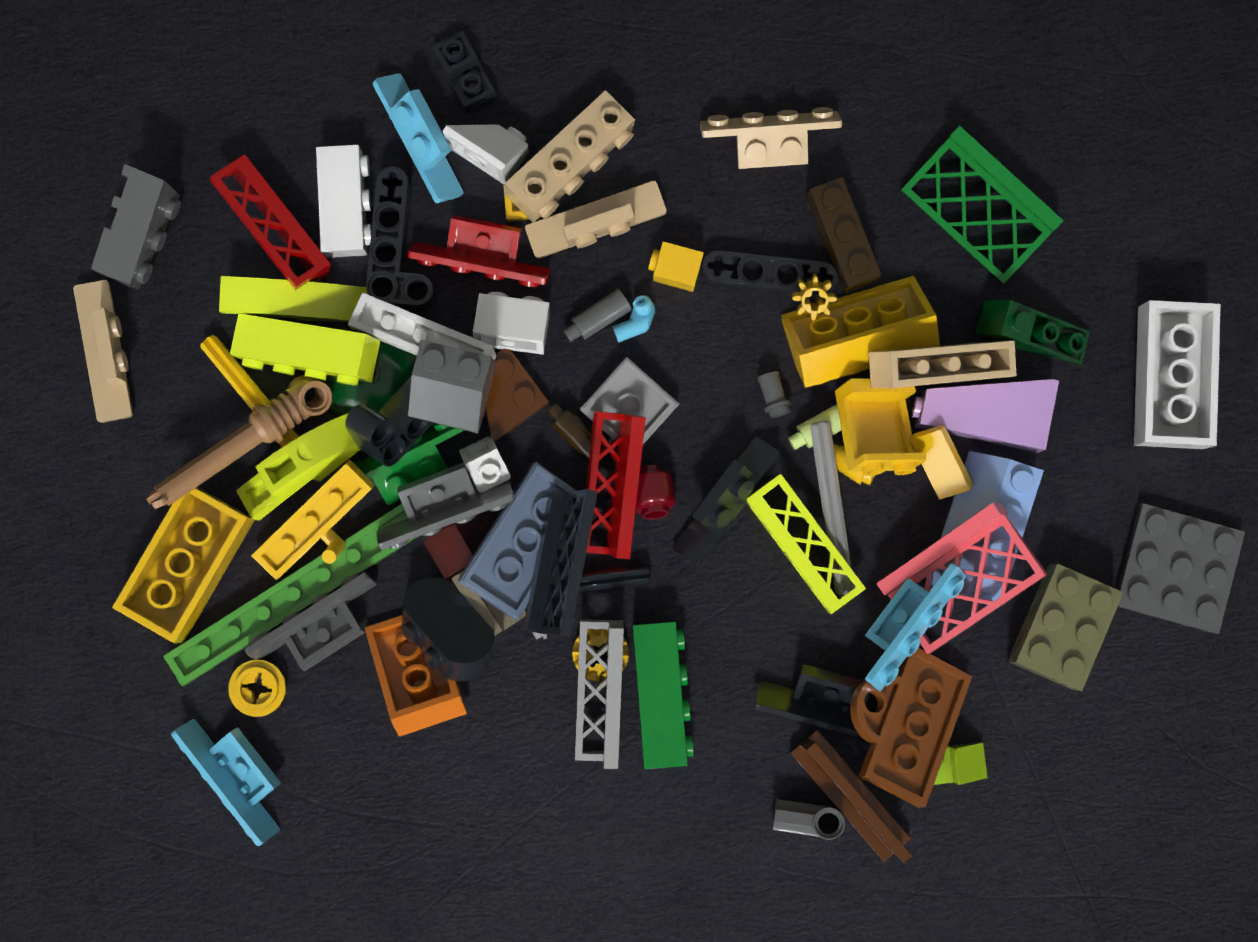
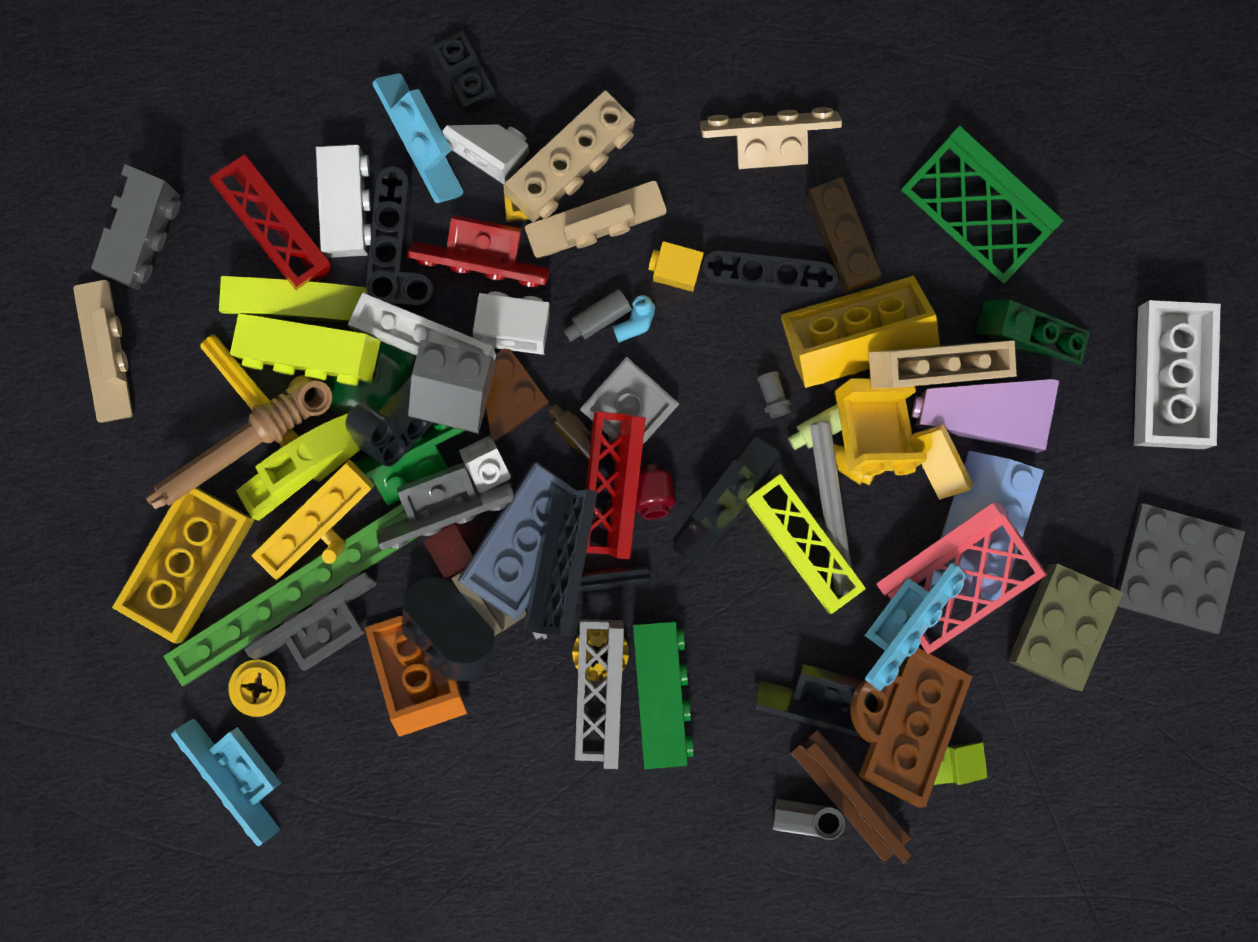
yellow gear [792,274,837,320] -> none

